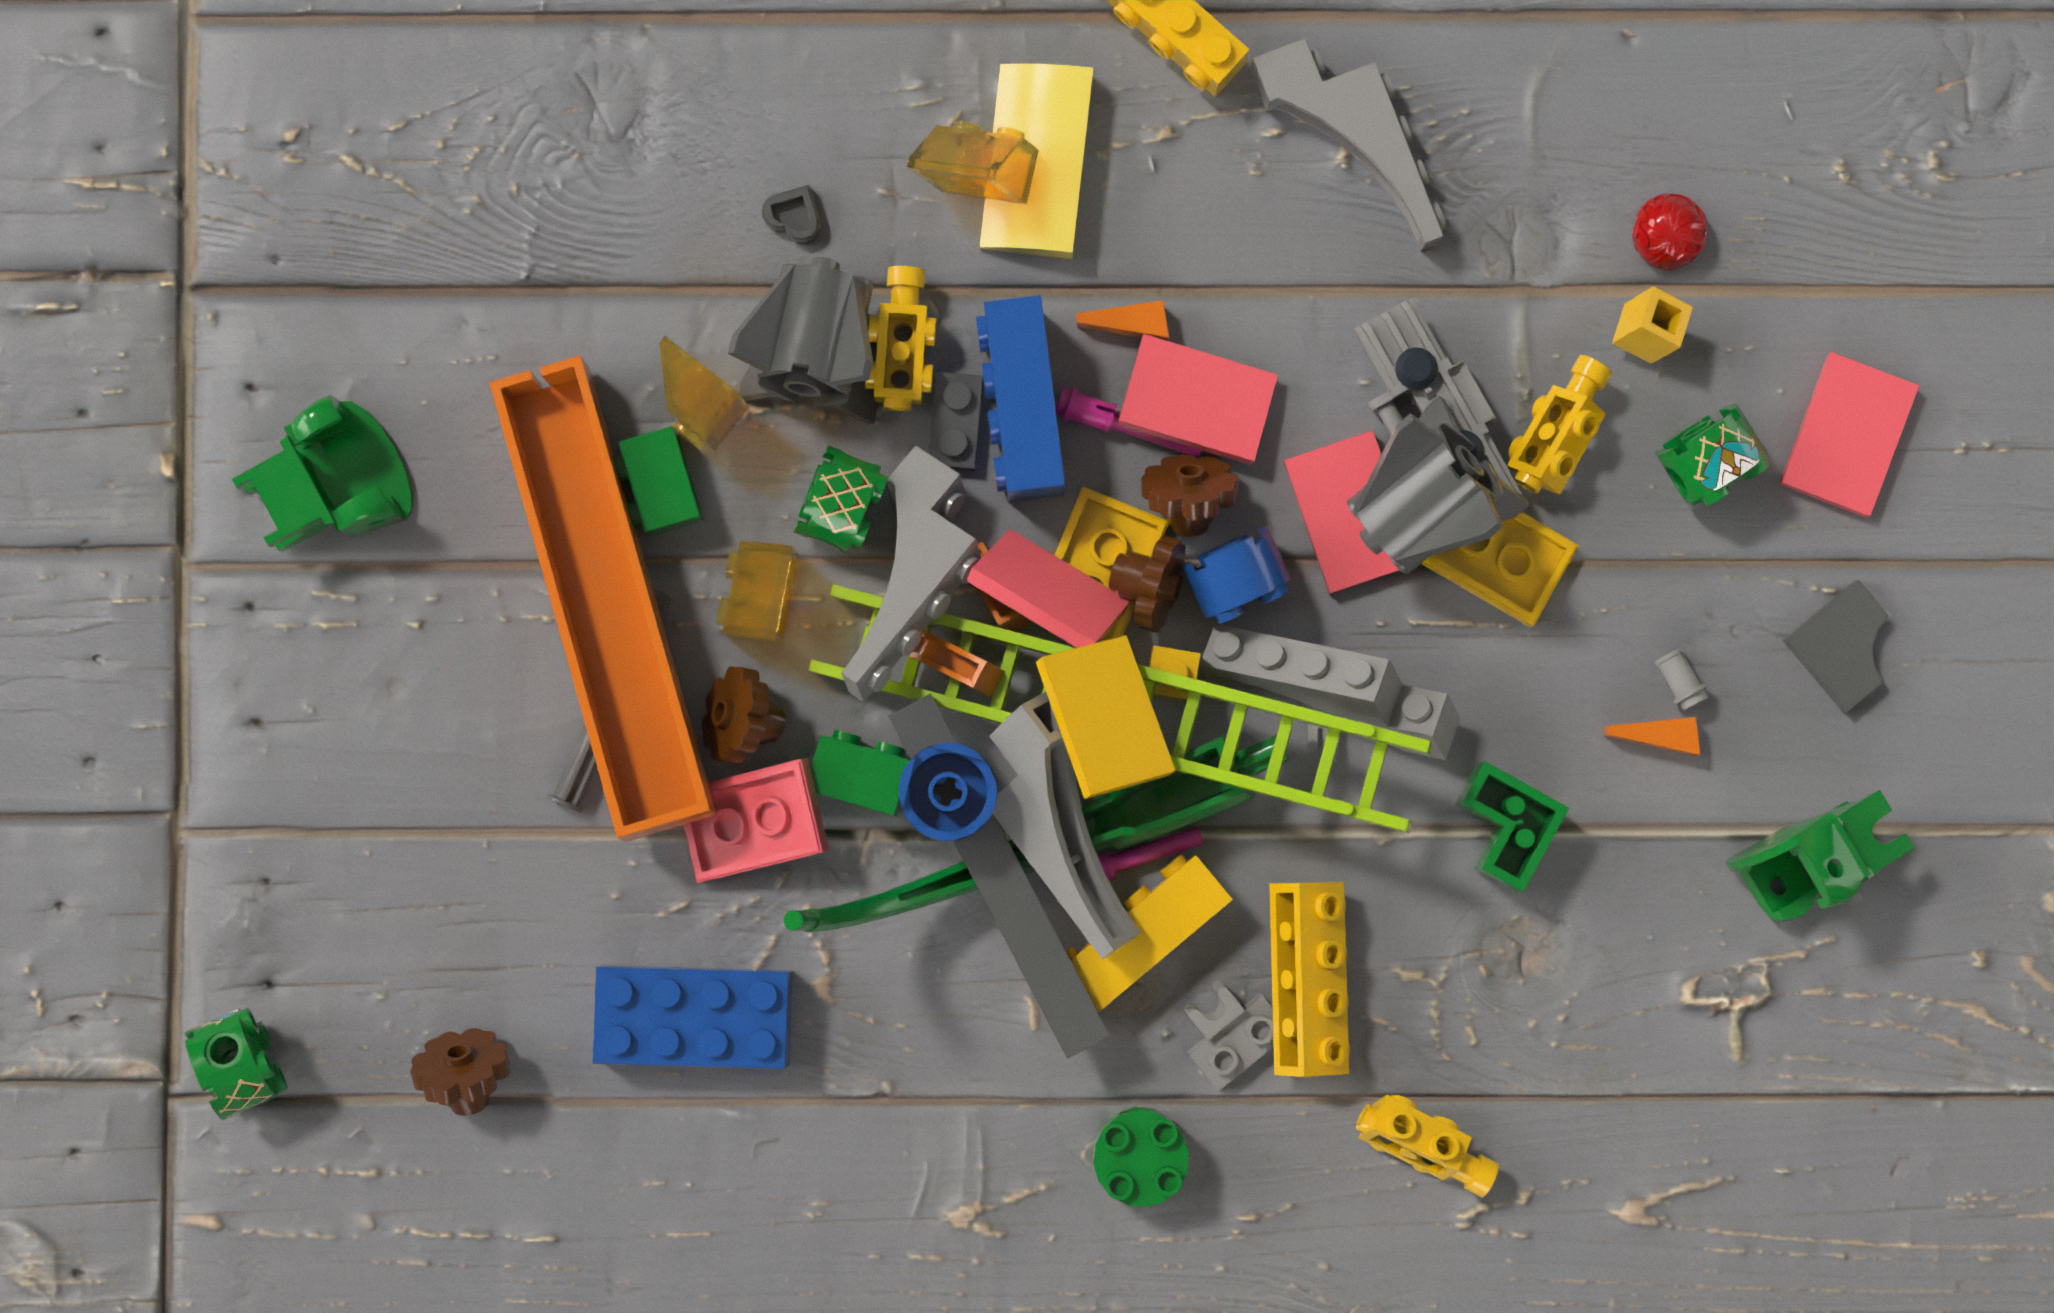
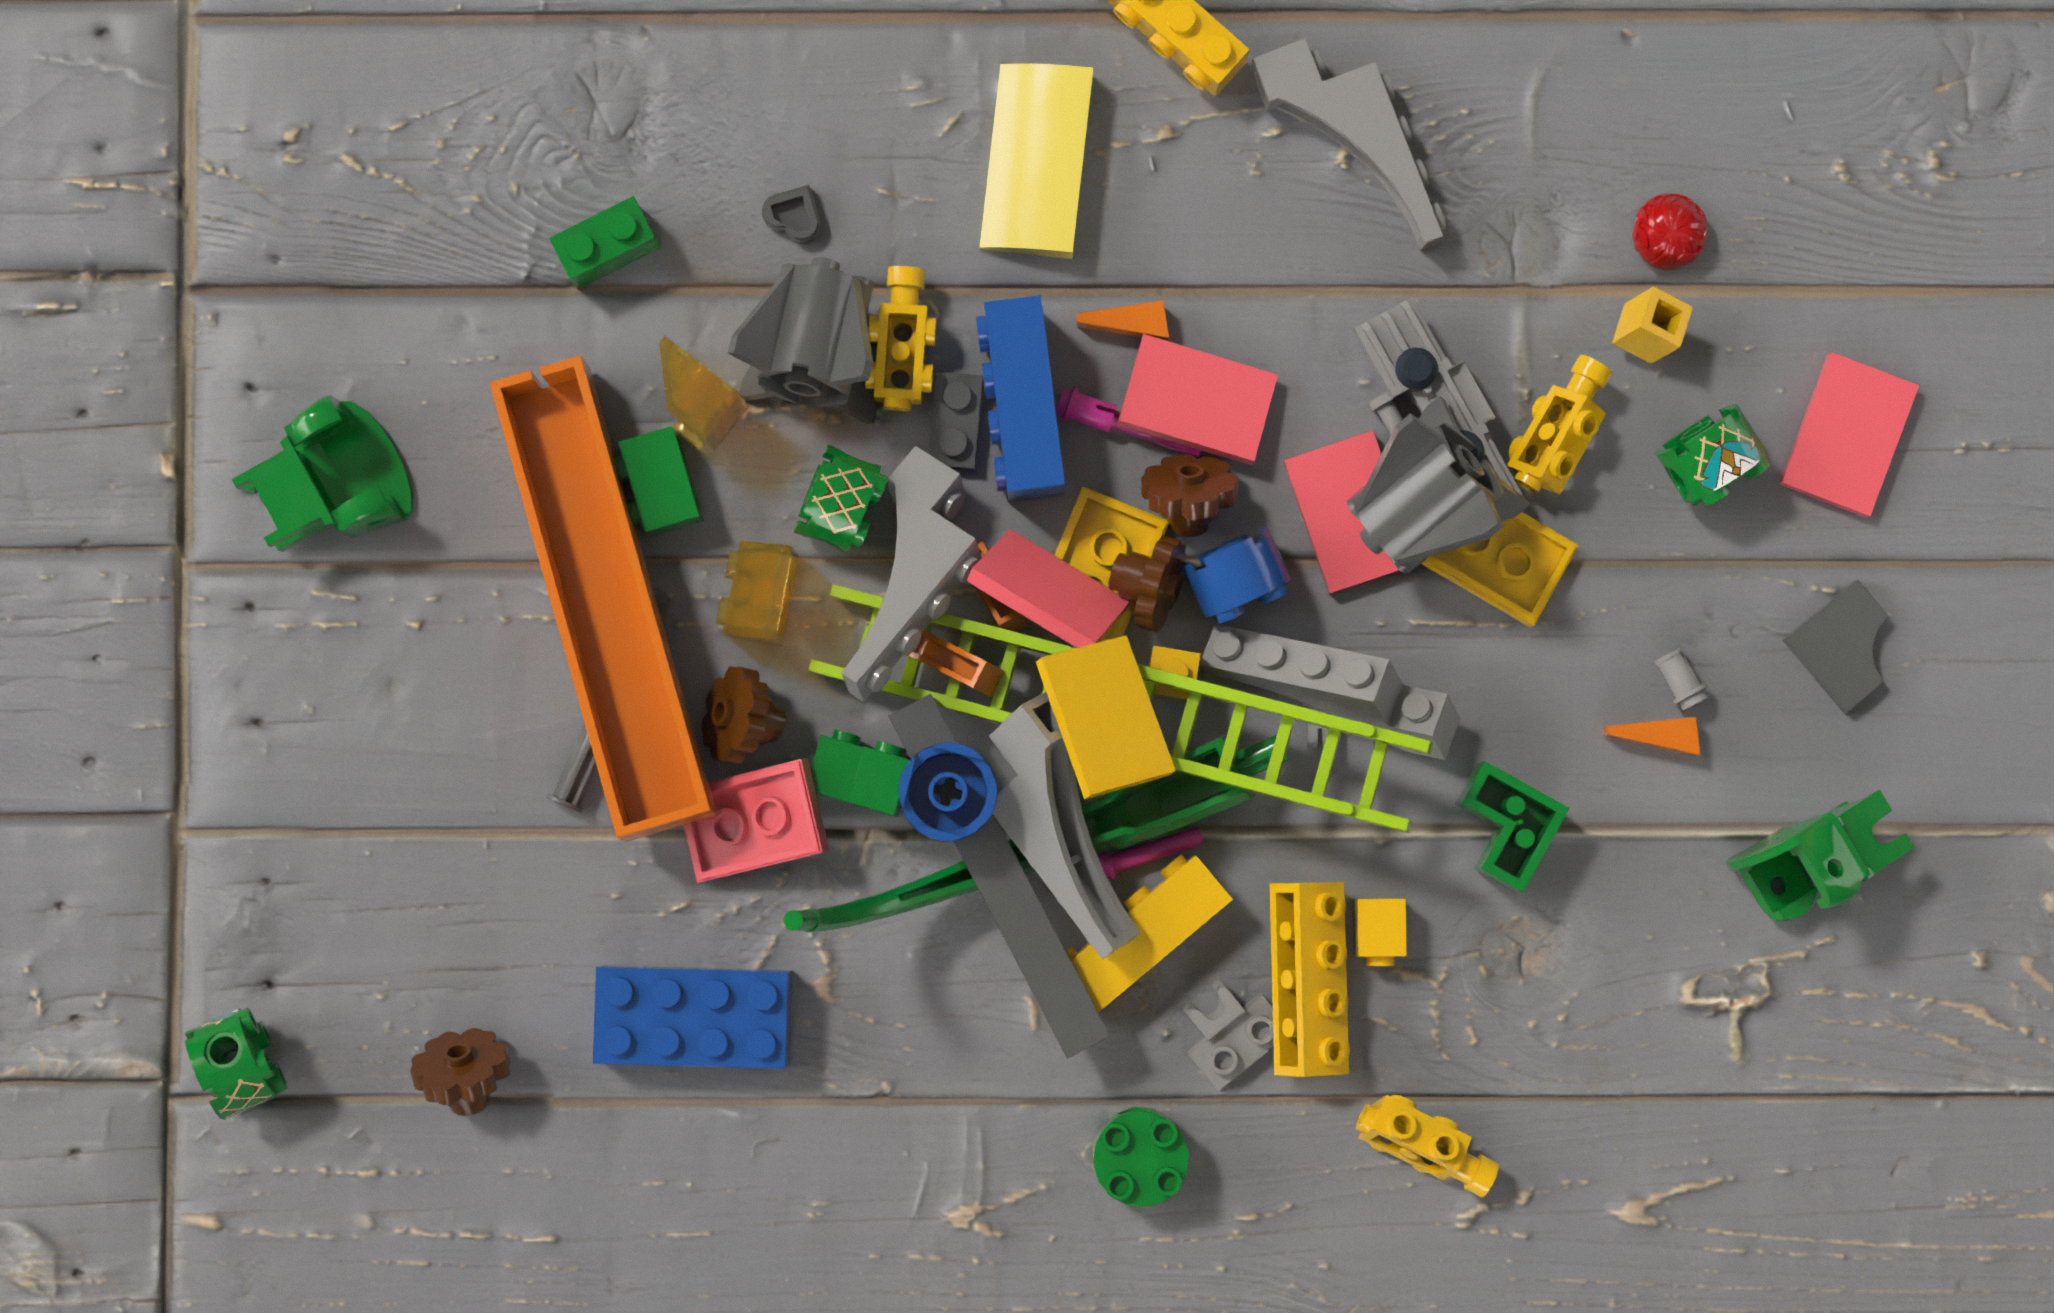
clear yellow slope [907,121,1039,204] -> none
none -> green brick [549,196,661,290]
none -> yellow brick [1353,898,1407,966]

